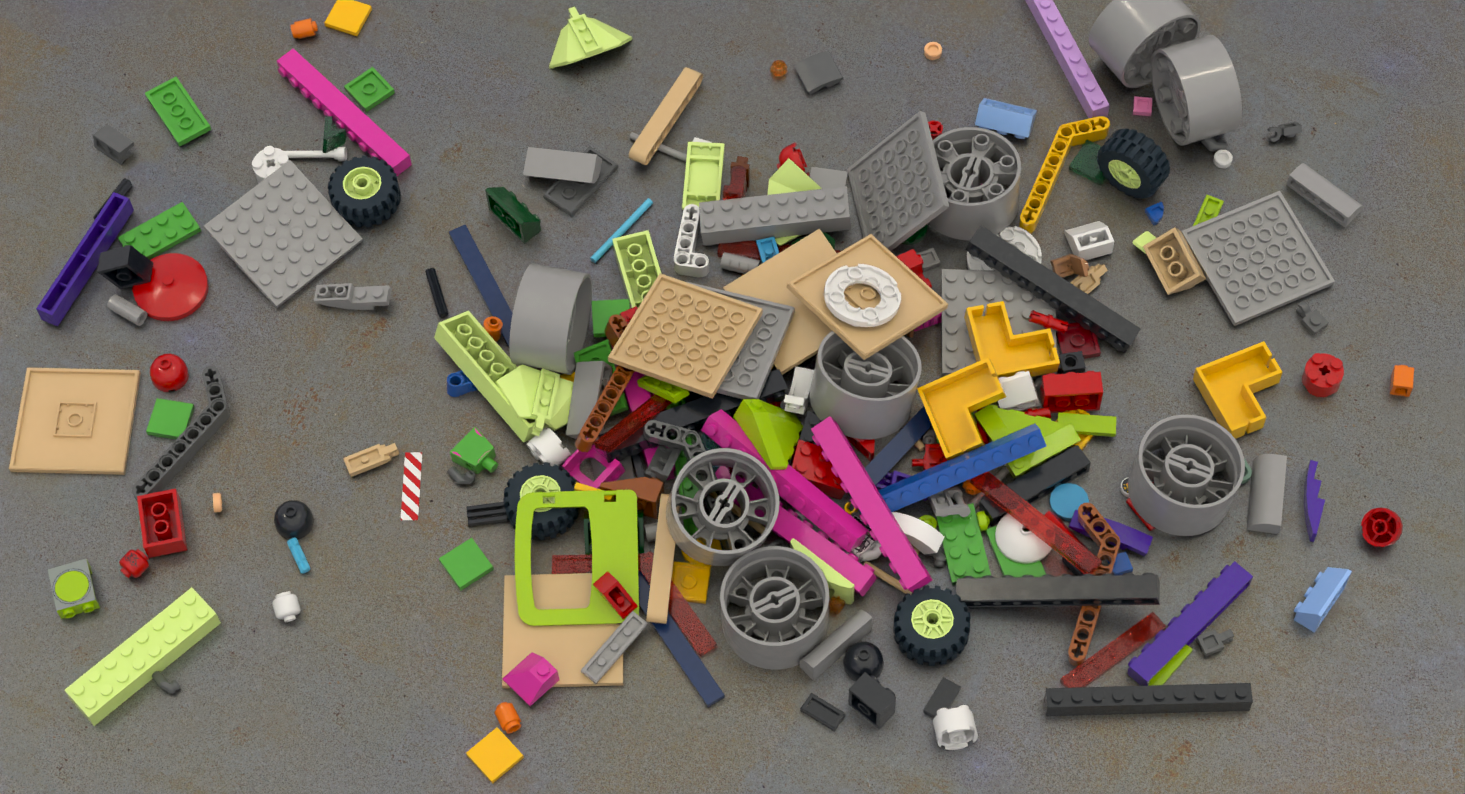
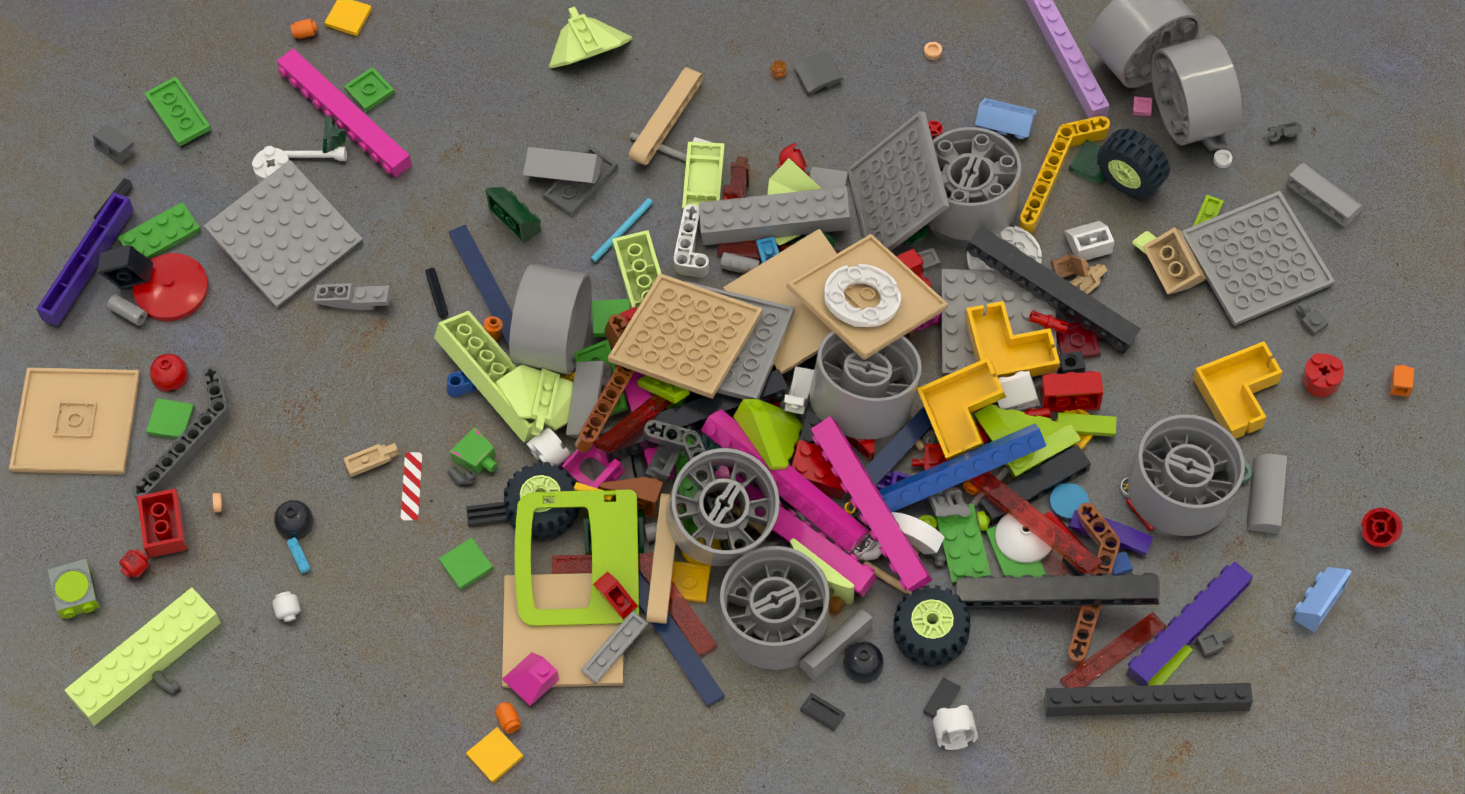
black wheel [328,156,401,227] -> none
black brick [848,672,896,729] -> none
blue tile [1145,201,1164,226] -> none
dark purple slope [1304,460,1325,542] -> none

